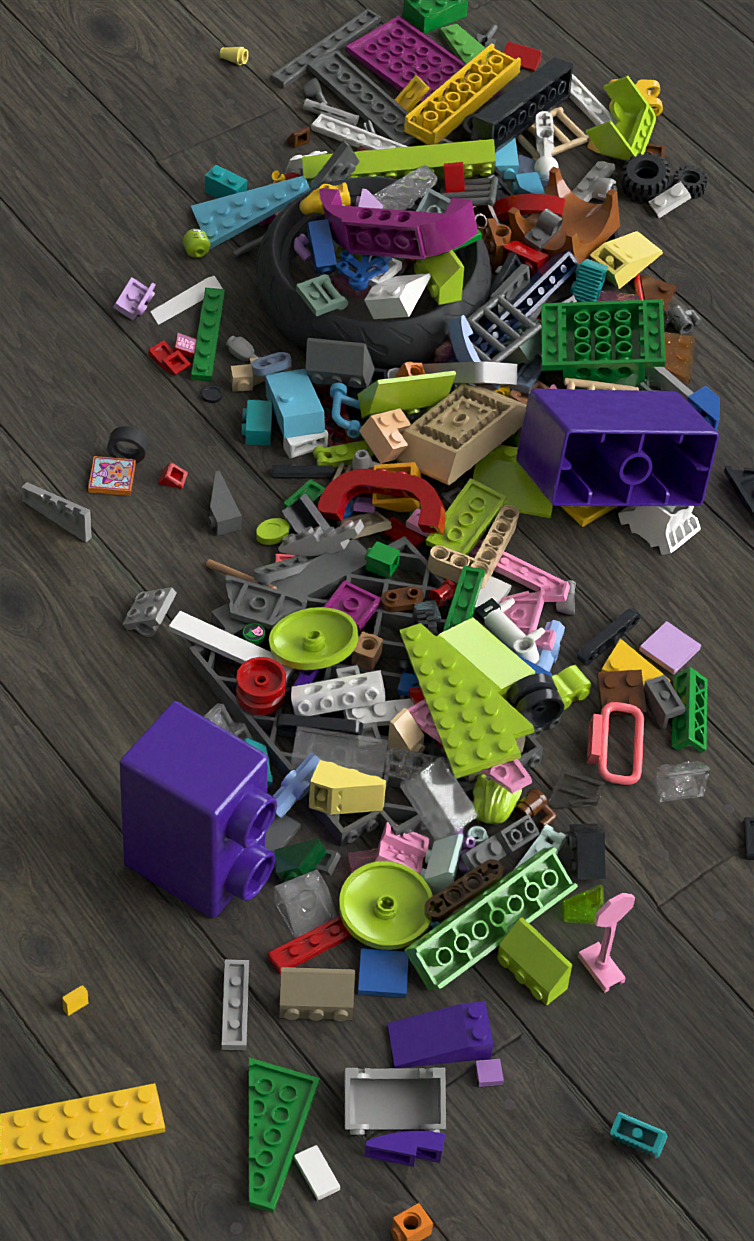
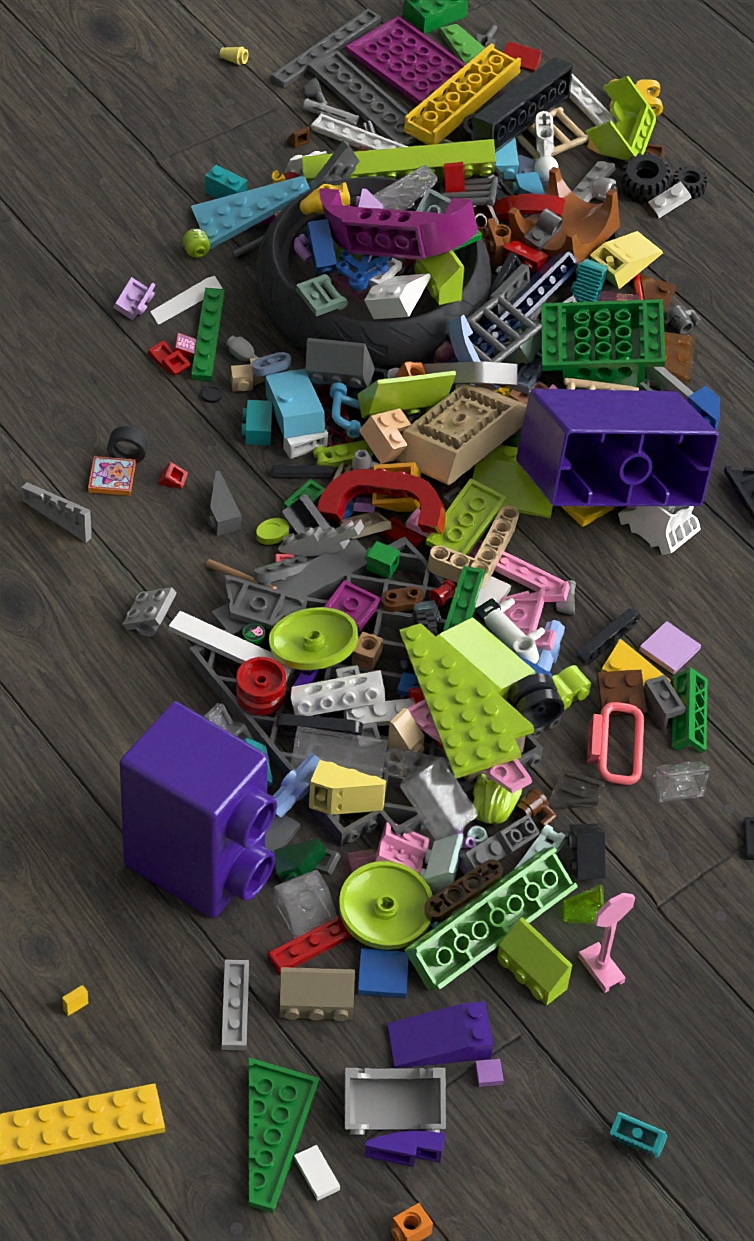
yellow plate [394,75,430,113] -> none

